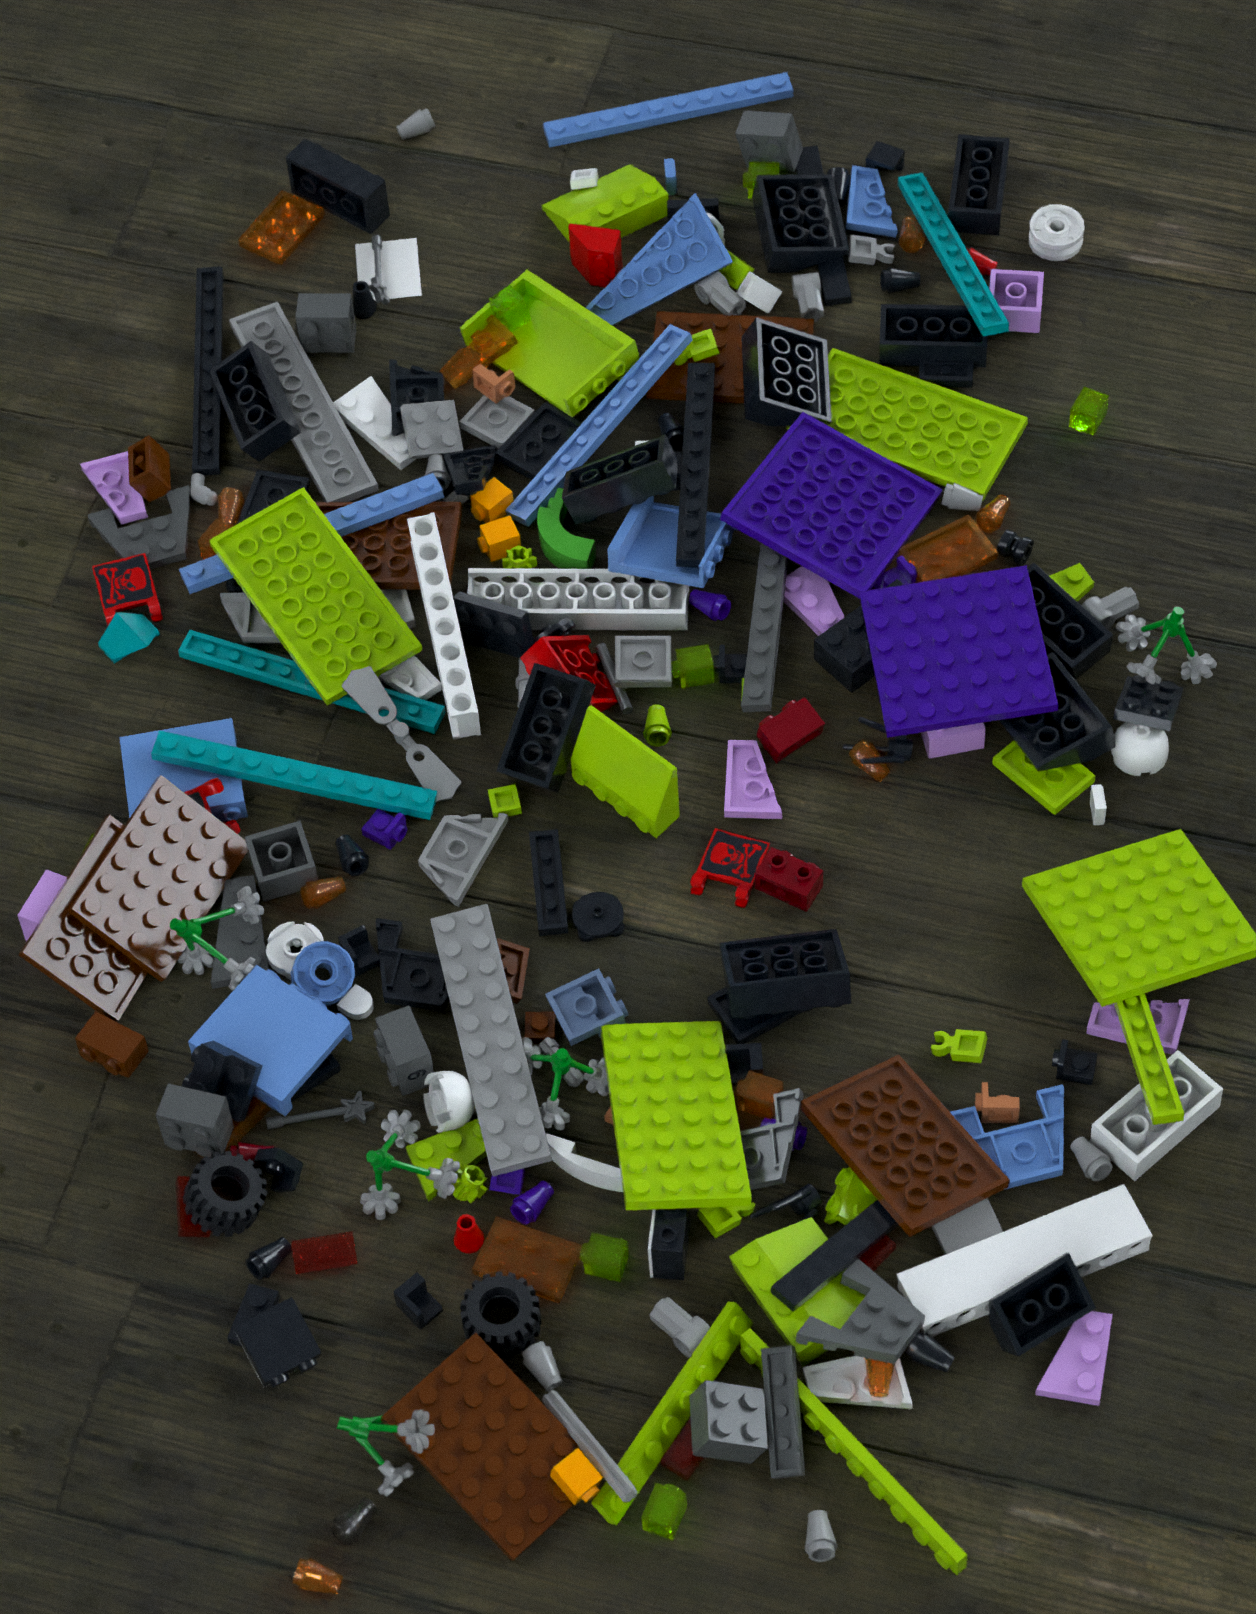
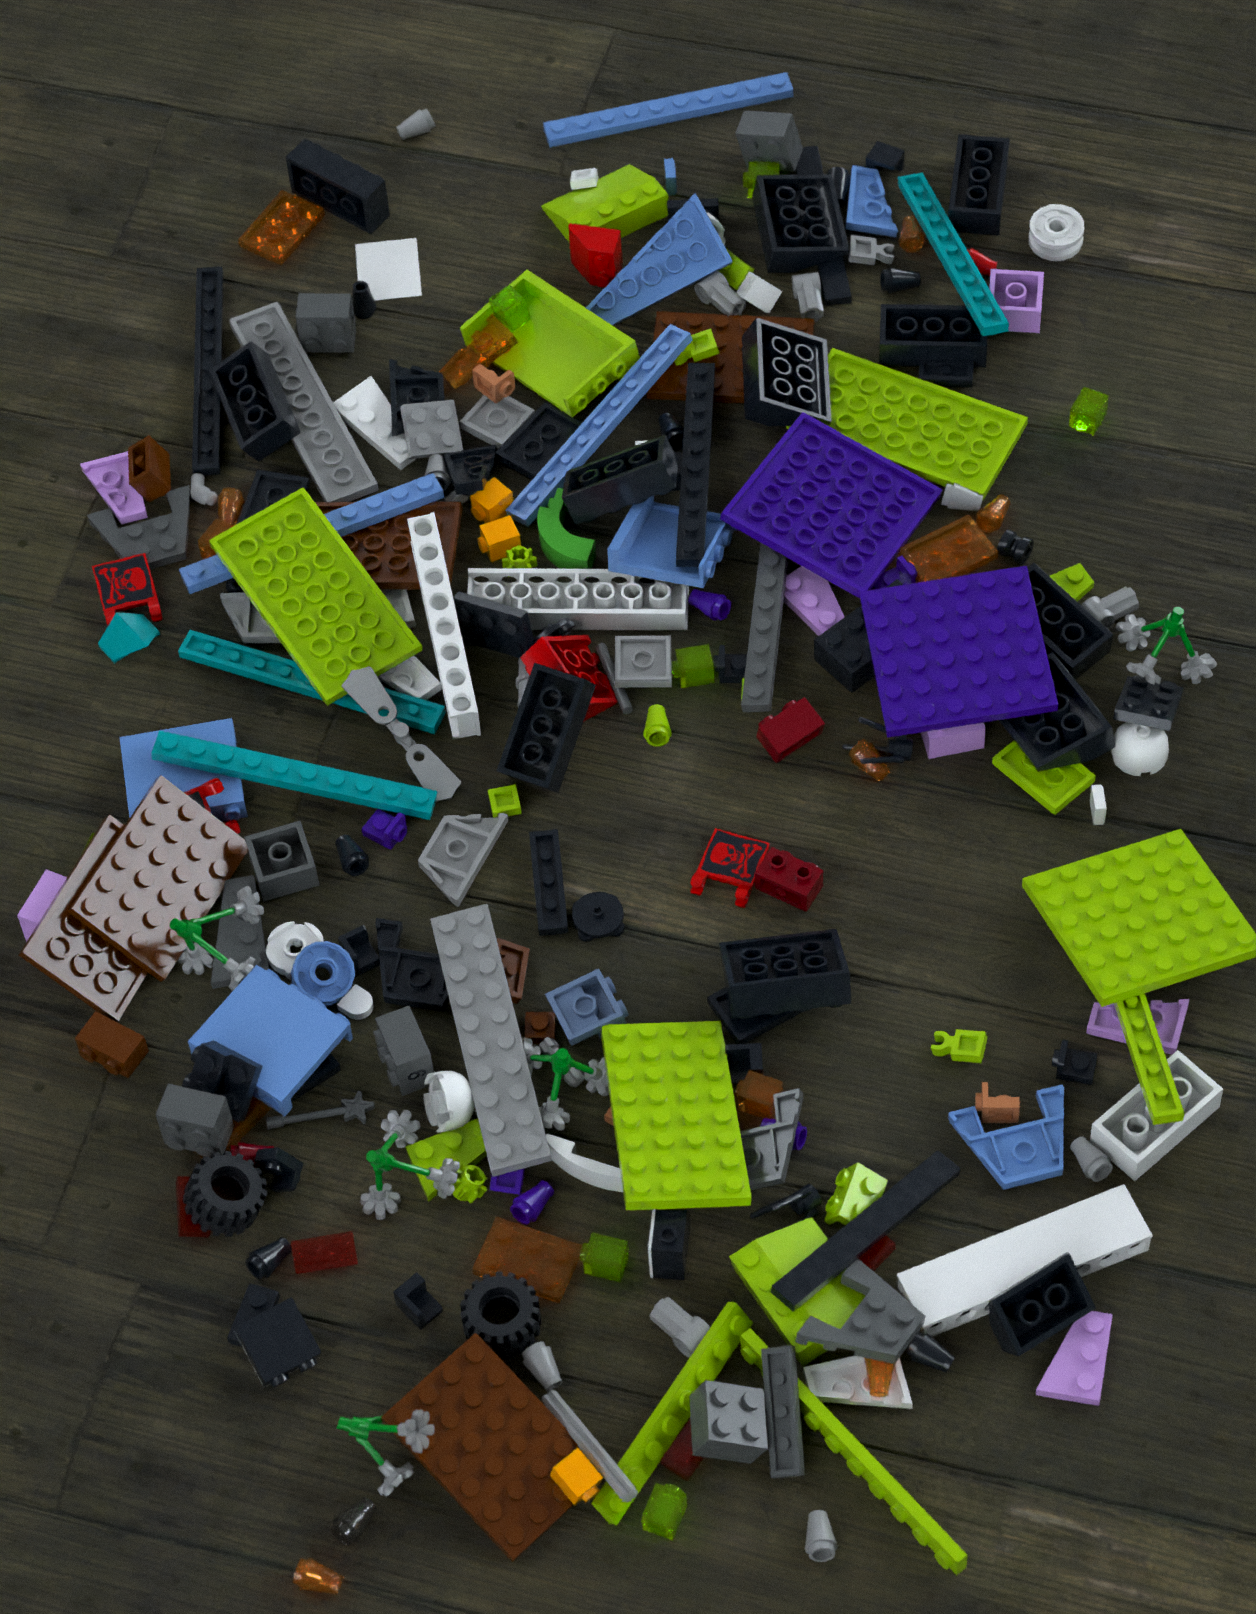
clear orange cone [300,876,346,909] -> none
dark grey piece [368,235,390,305] -> none
red cone [454,1214,484,1254] -> none
lime slope [571,705,680,838] -> none
lime plate [697,1202,756,1238] -> none
lavender wing [724,740,782,819] -> none
reddish brown plate [801,1054,1010,1237] -> none
light grey tile [931,1198,1003,1255] -> none

